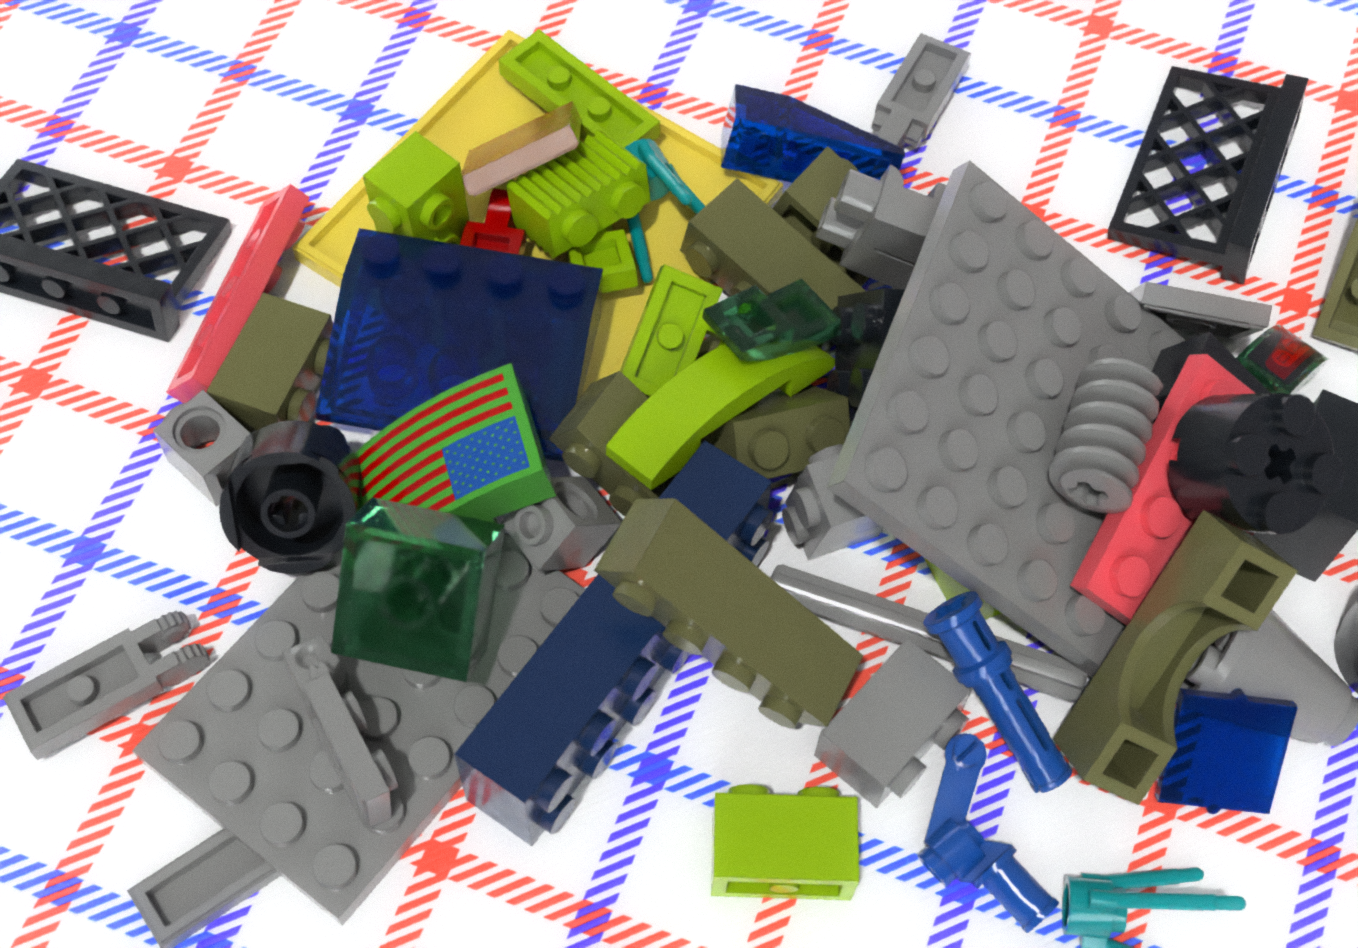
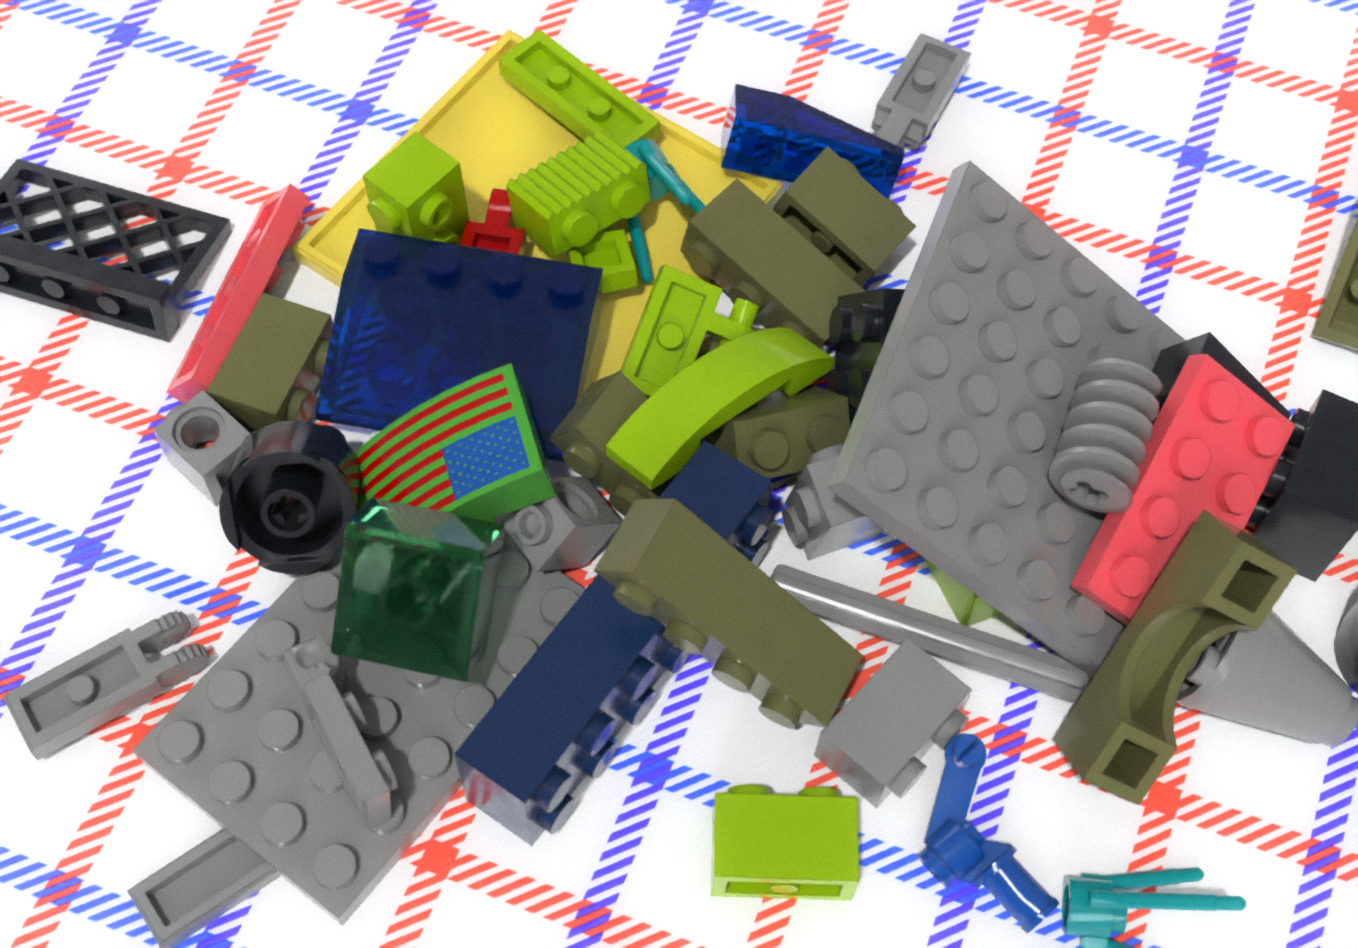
tile [461,101,581,197] -> none
clear green slope [702,278,841,361] -> none
light grey hips [815,164,946,289] -> none
blue pin [923,591,1073,793] -> none
black fence [1107,66,1309,284] -> none
light grey tile [1129,282,1273,340] -> none
clear blue piece [1155,688,1298,814] -> none
black brick [1169,393,1344,535] -> none
slope [1236,324,1329,394] -> none

